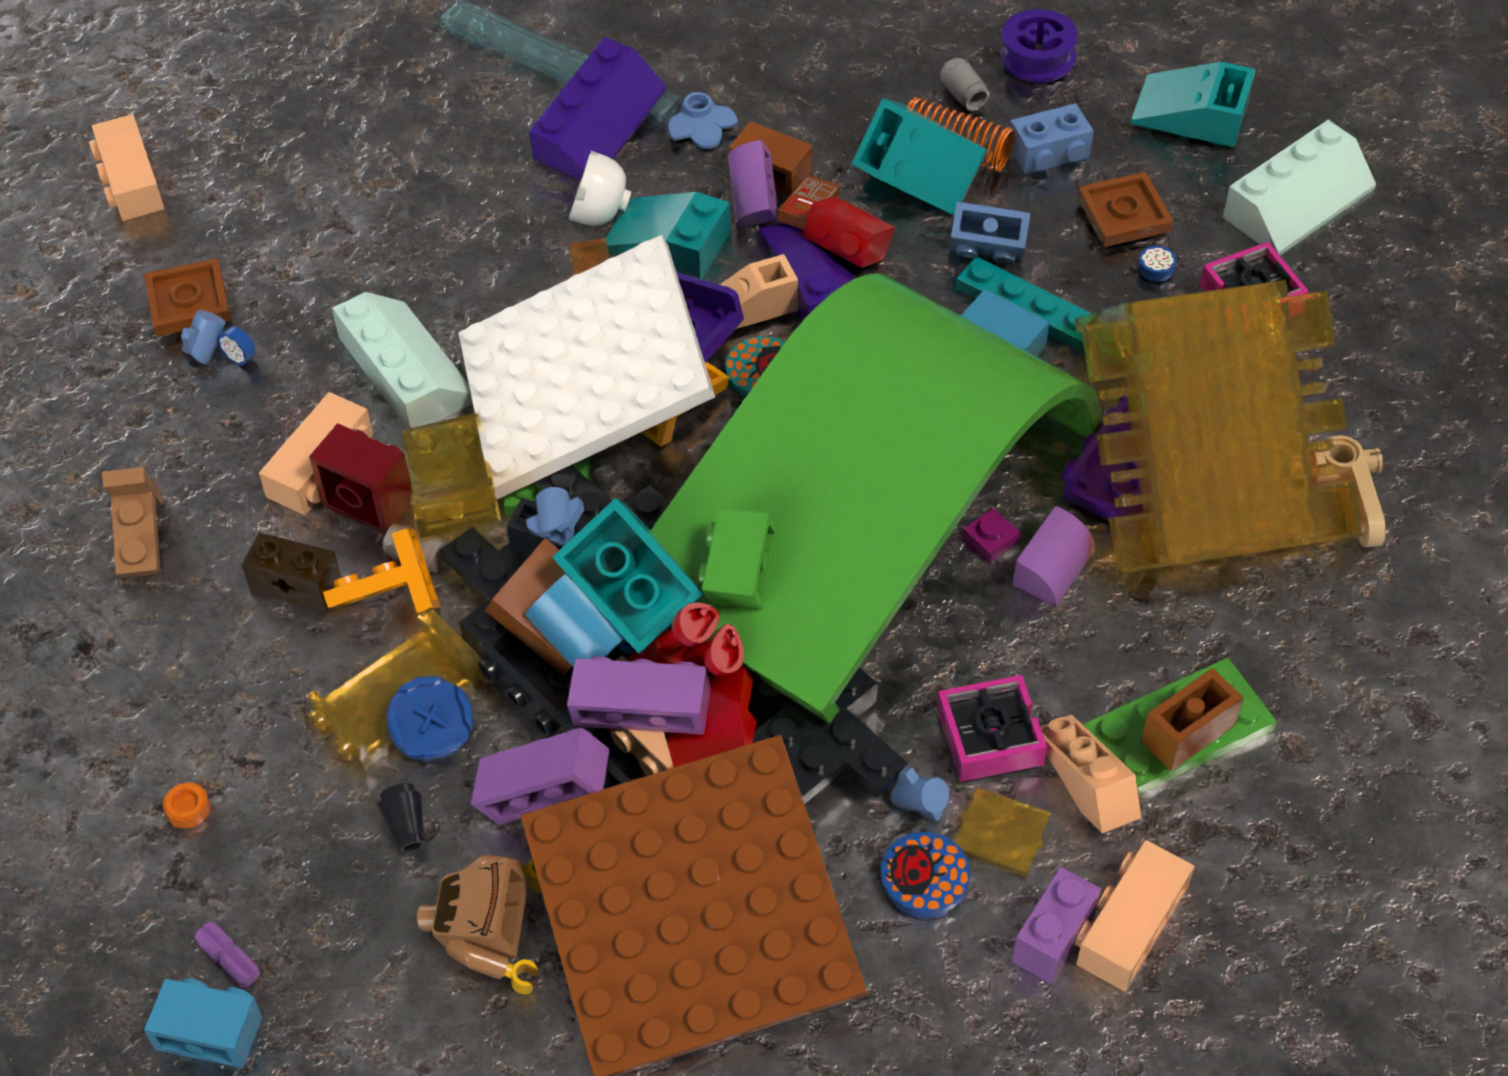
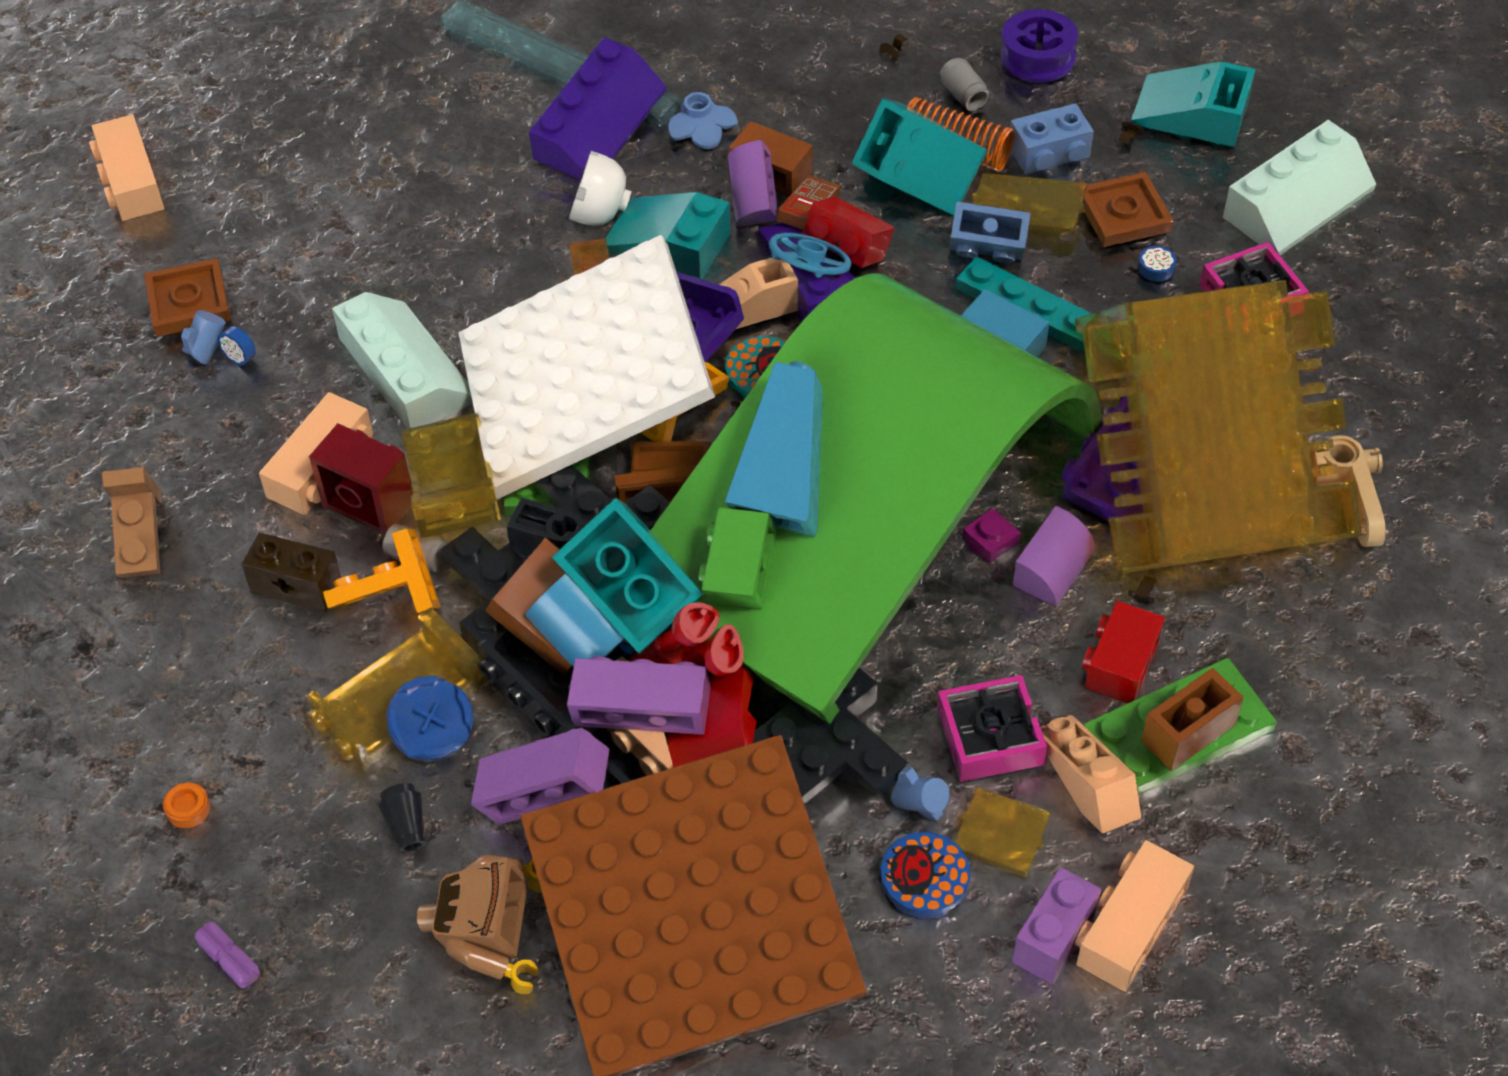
dark azure brick [144,978,263,1068] -> none
medium blue piece [526,487,584,547] -> none
none -> dark orange tile [614,465,695,503]
none -> dark orange tile [631,441,711,473]
none -> dark azure slope [725,361,823,537]
none -> dark azure wheel [769,233,851,278]
none -> dark brown piece [879,34,908,61]
none -> clear yellow piece [972,173,1087,233]
none -> red brick [1081,600,1165,704]
none -> dark brown piece [1119,122,1144,144]

